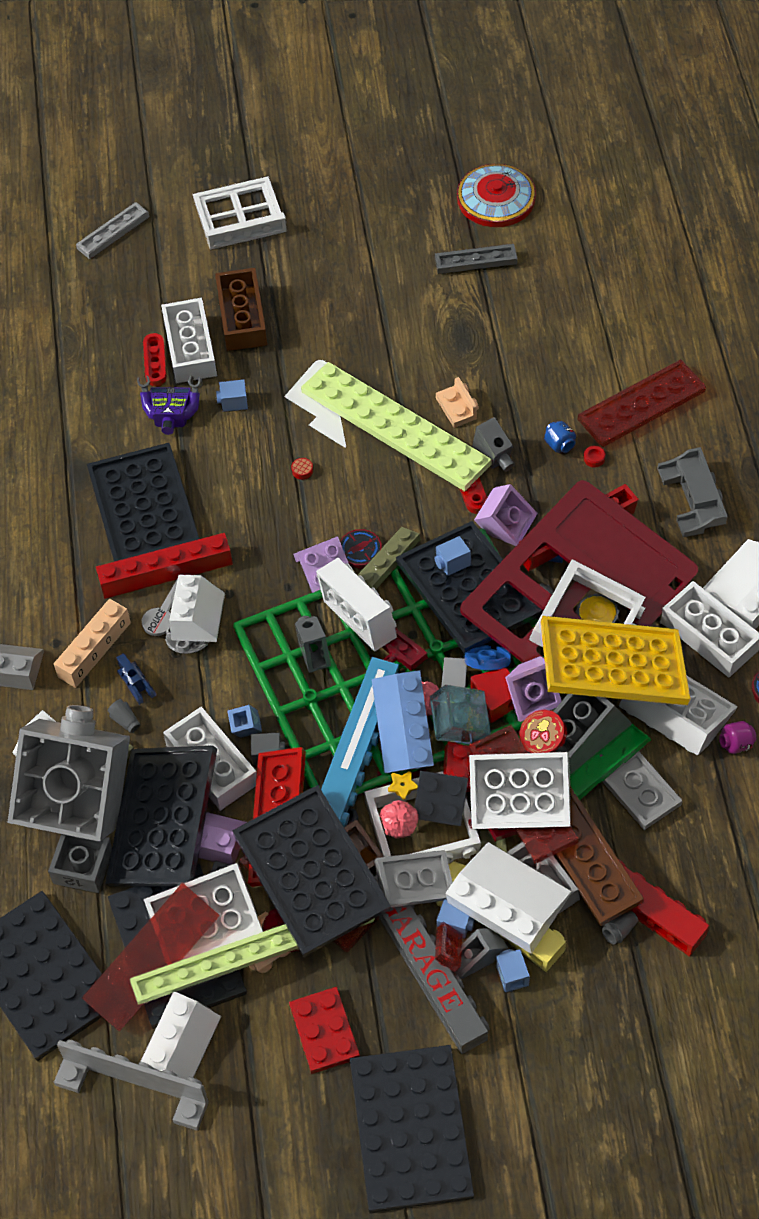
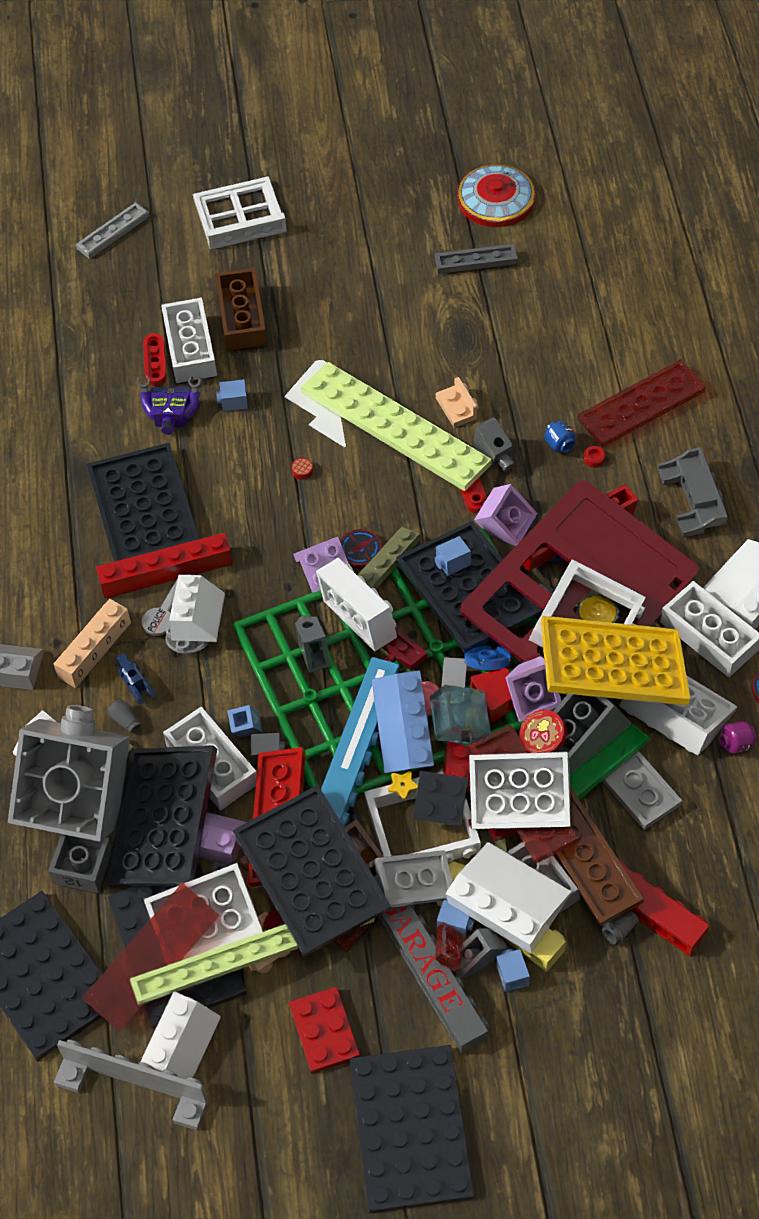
coral piece [379,800,418,839] -> none

